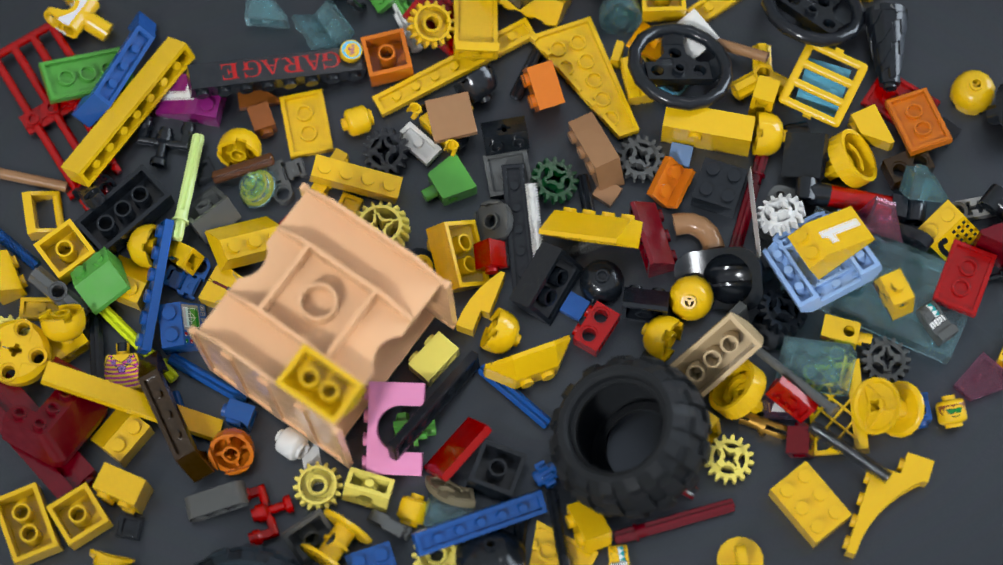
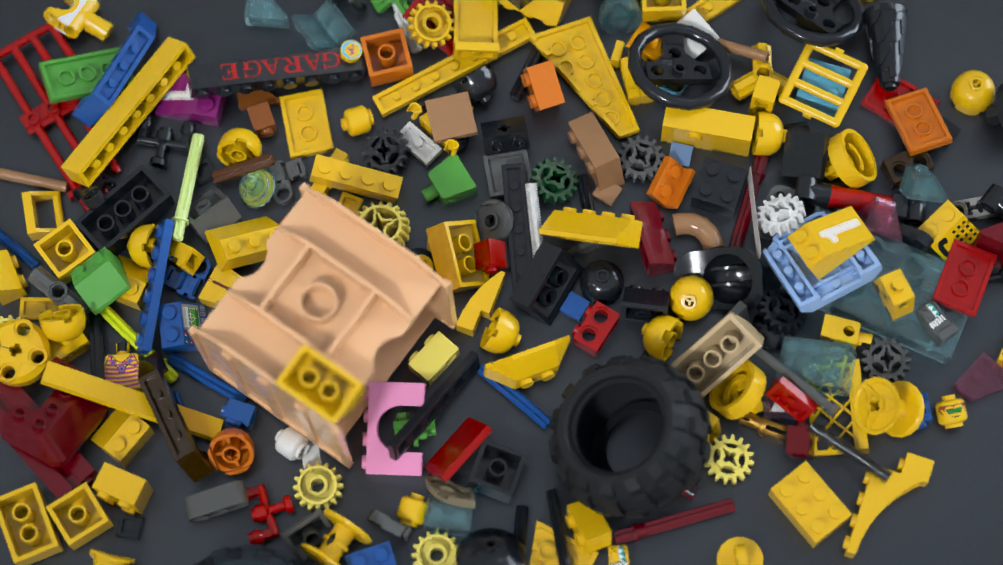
light yellow brick [342,467,395,513] -> none
blue plate [411,489,548,557] -> none
blue gear [531,460,558,490] -> none
yellow slope [847,104,895,151] -> none

